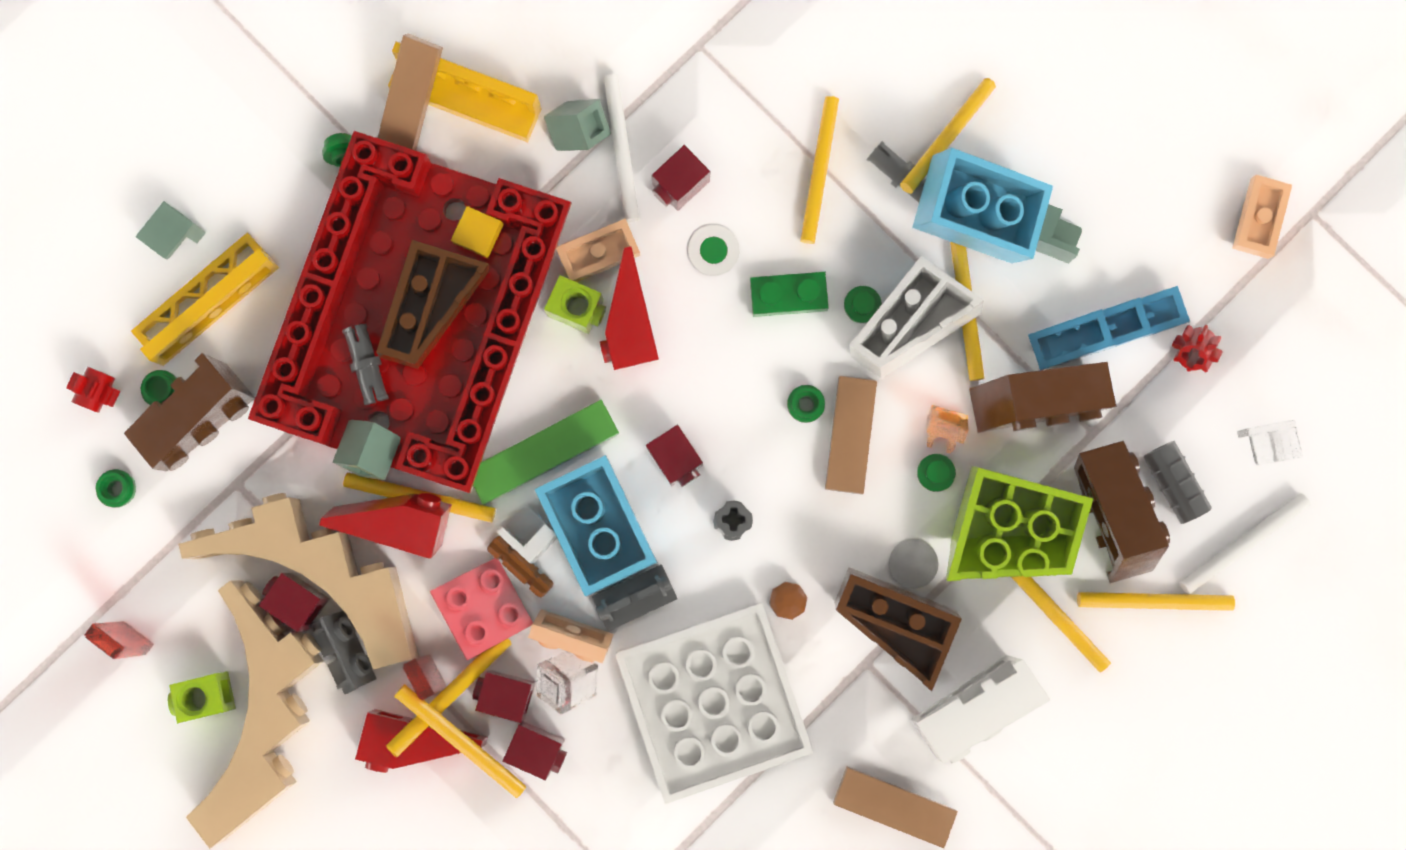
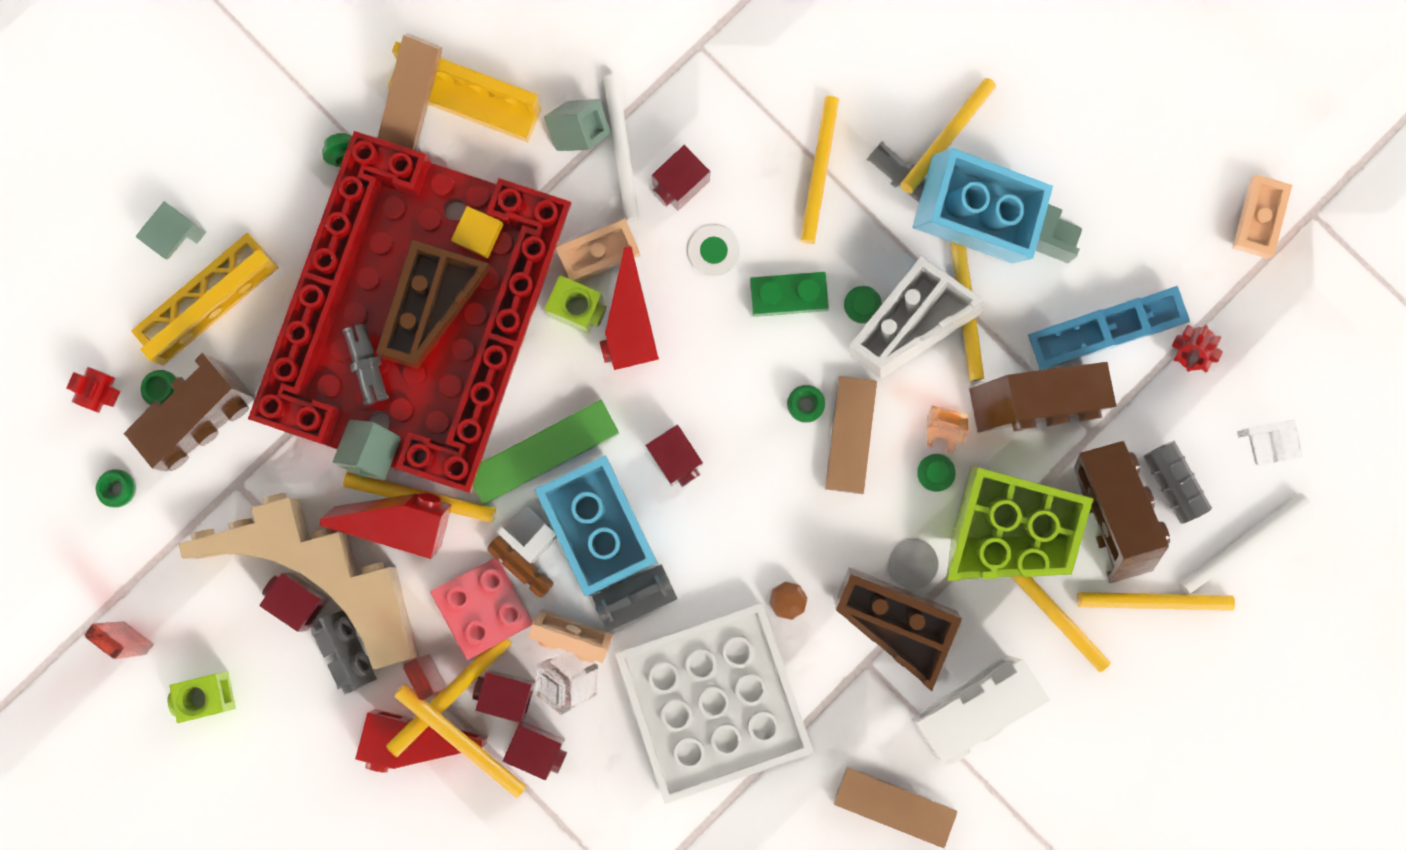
tan arch [186,580,324,849] -> none
dark grey axle [713,500,753,541] -> none

